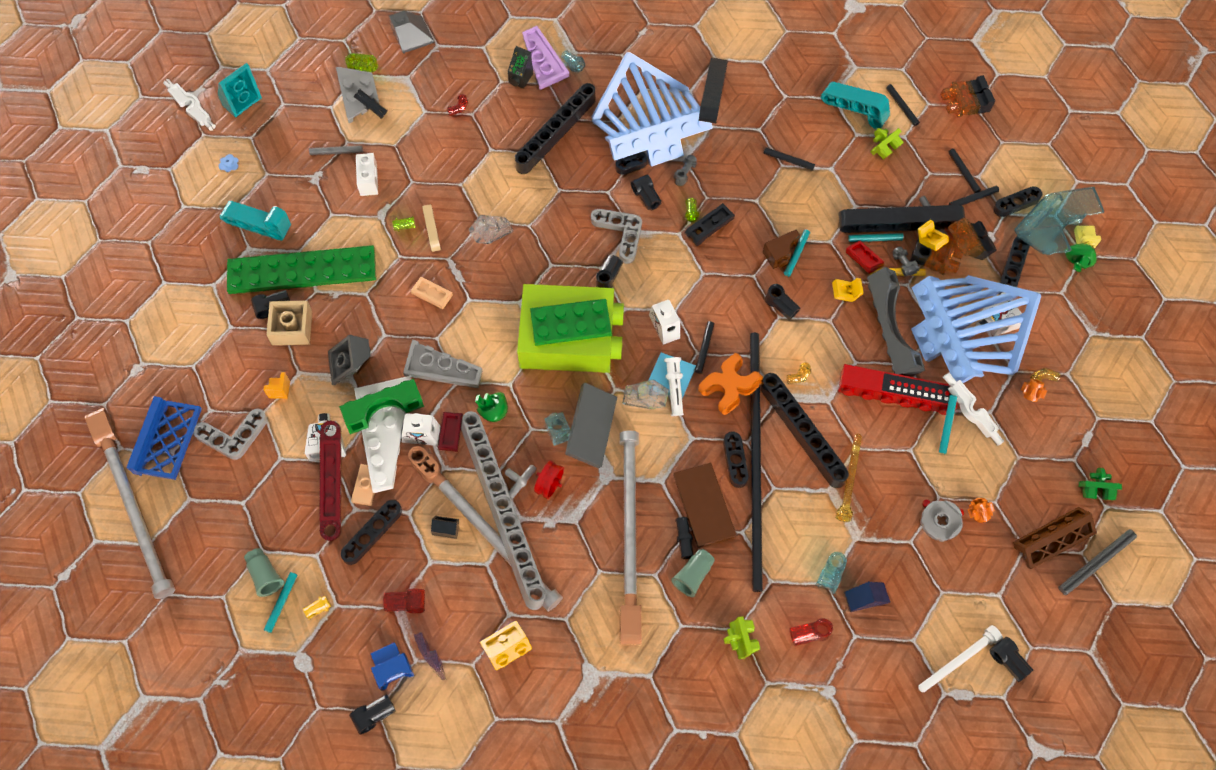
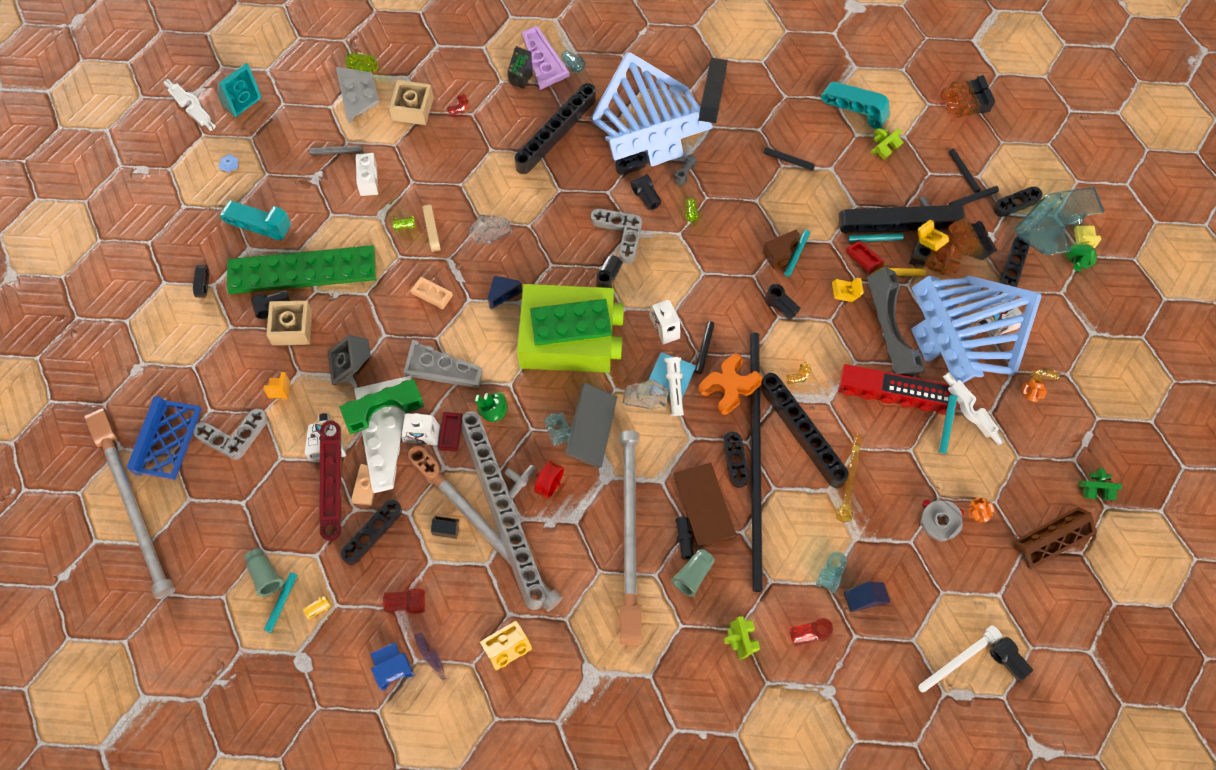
black piece [349,694,396,735] -> none
black pin [354,89,388,119] -> none
slope [389,10,434,53] -> none
black plate [685,203,735,246] -> none
black piece [886,84,920,126] -> none
dark grey bar [893,247,919,277] -> none
dark grey axle [1059,529,1137,595] -> none
none -> black beam [193,265,210,298]
none -> tan brick [389,80,434,125]
none -> dark blue slope [487,276,523,309]

